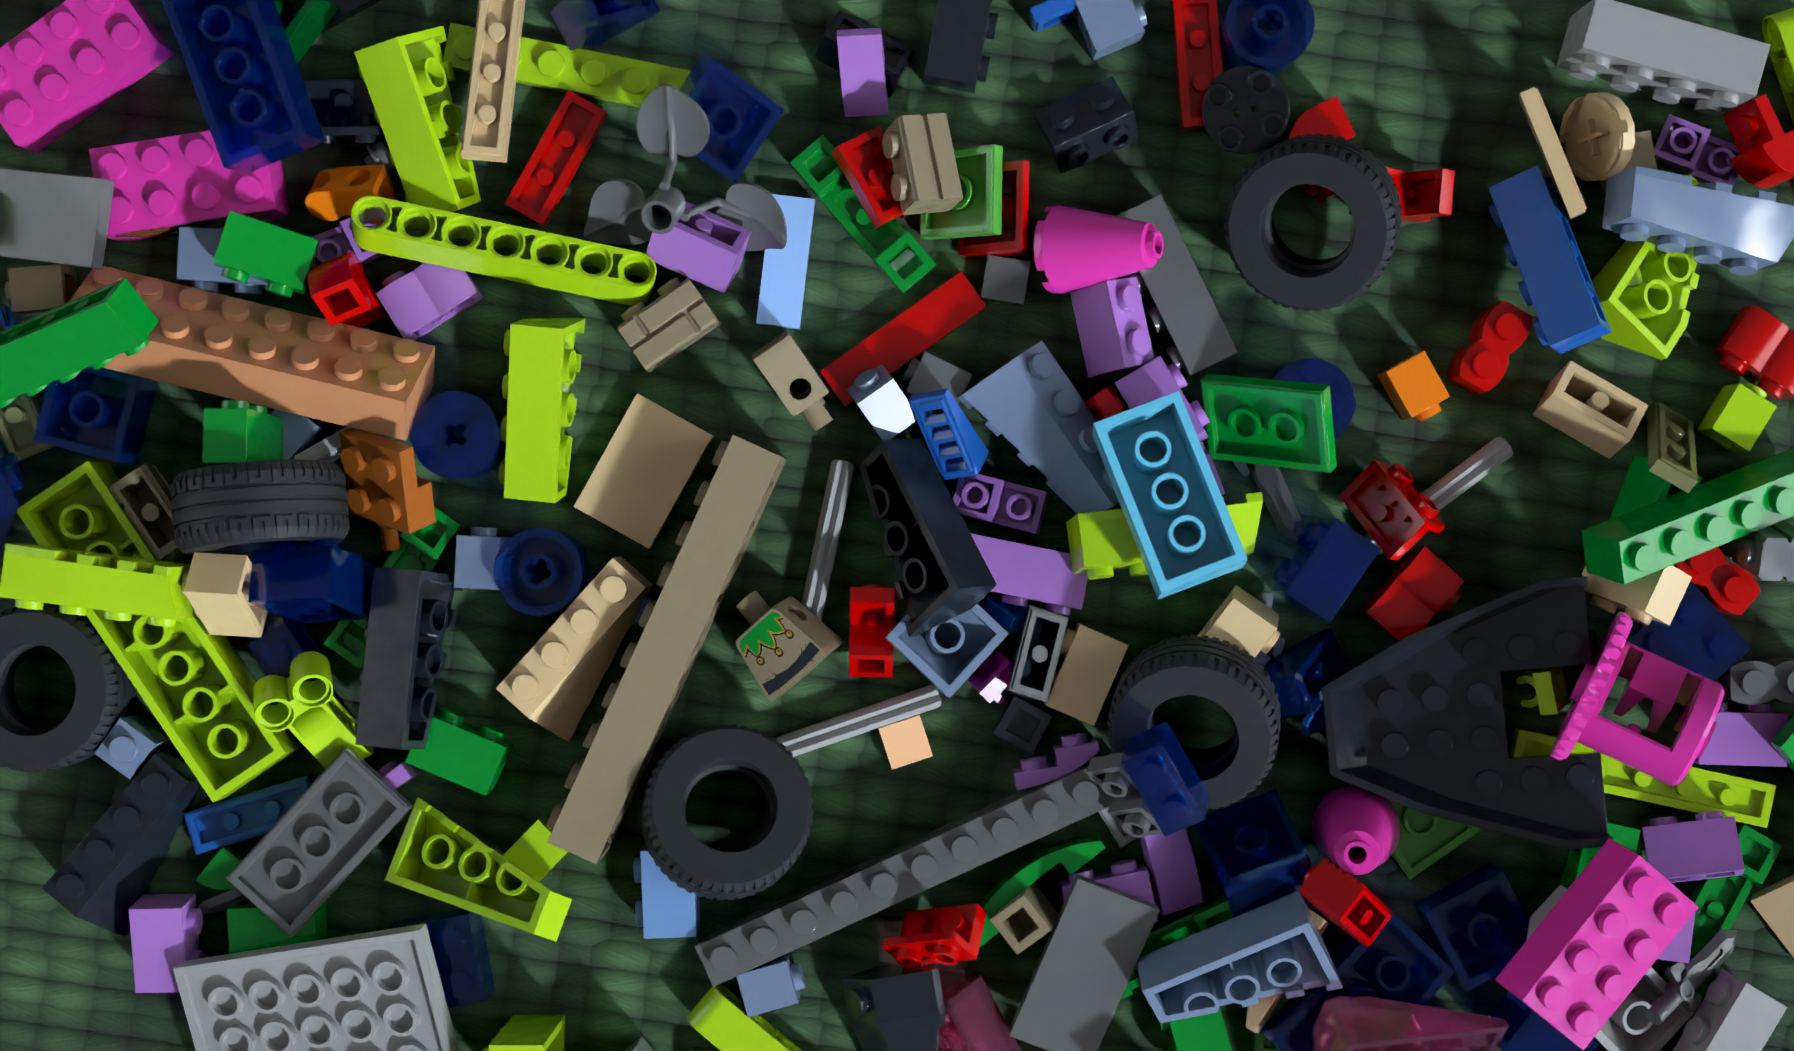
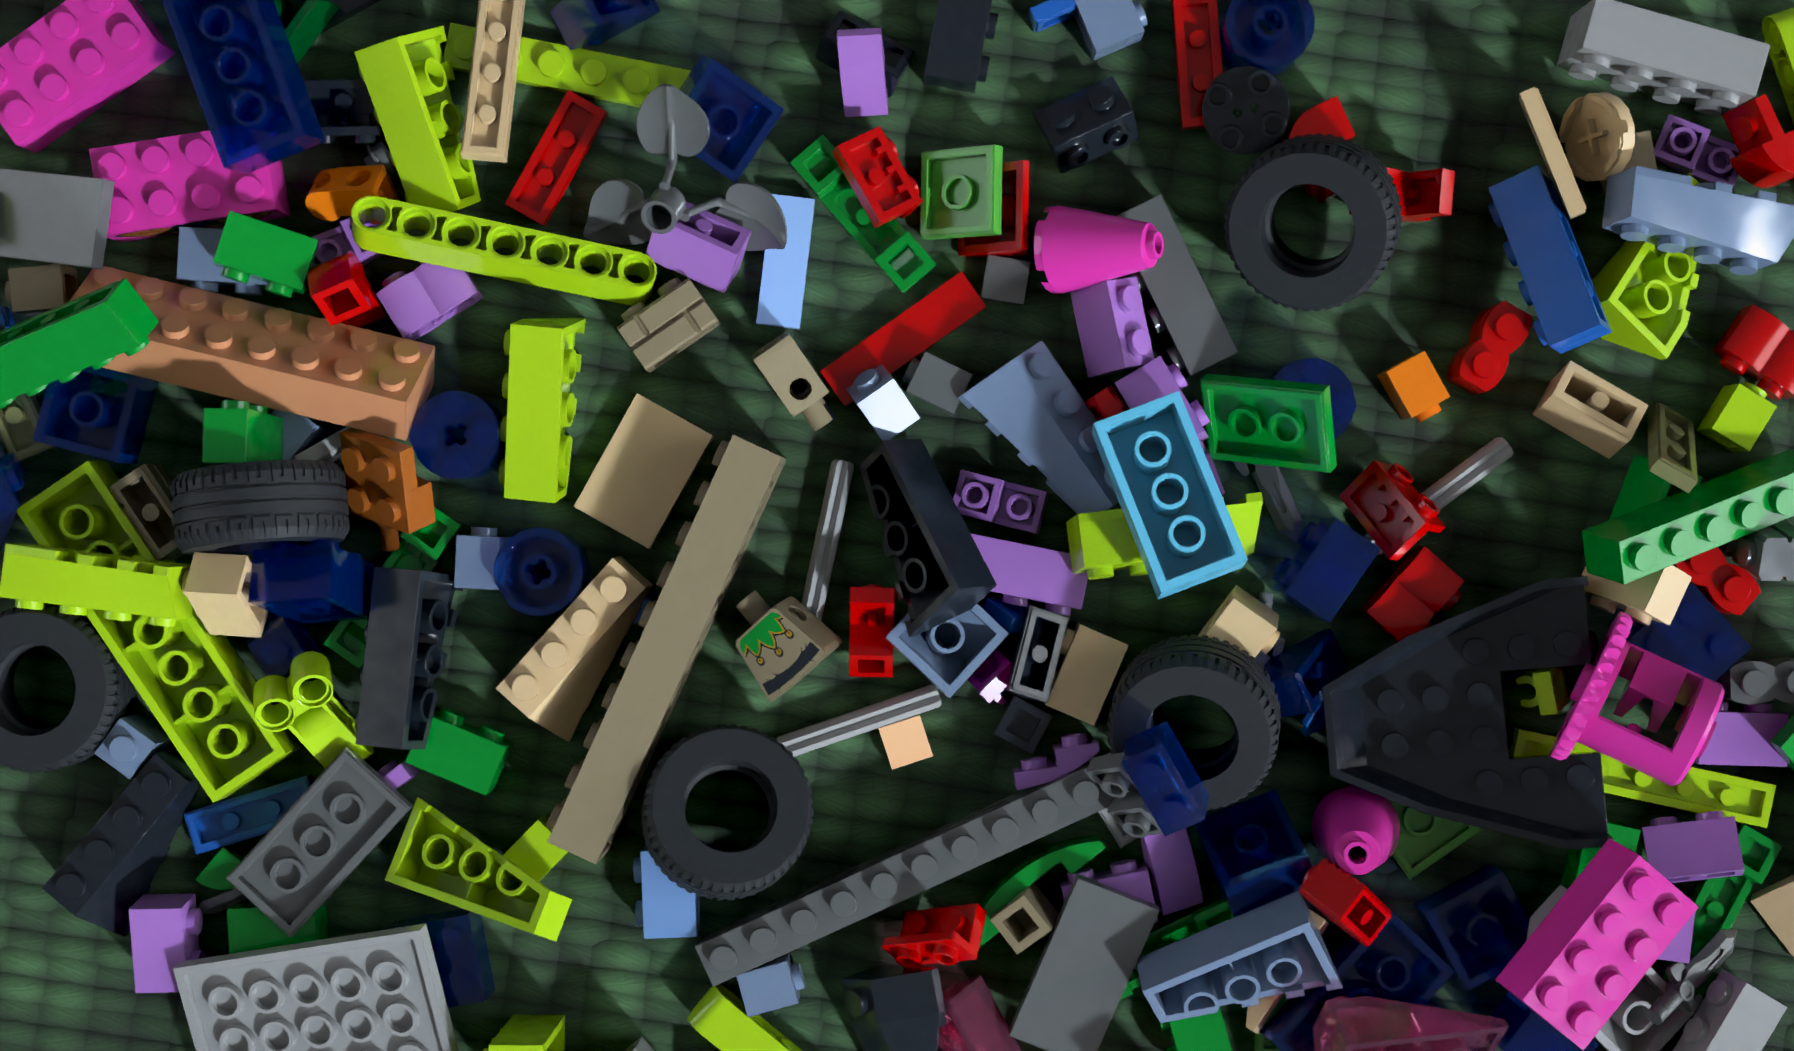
dark tan brick [882,113,963,215] -> none
blue slope [909,388,989,480] -> none

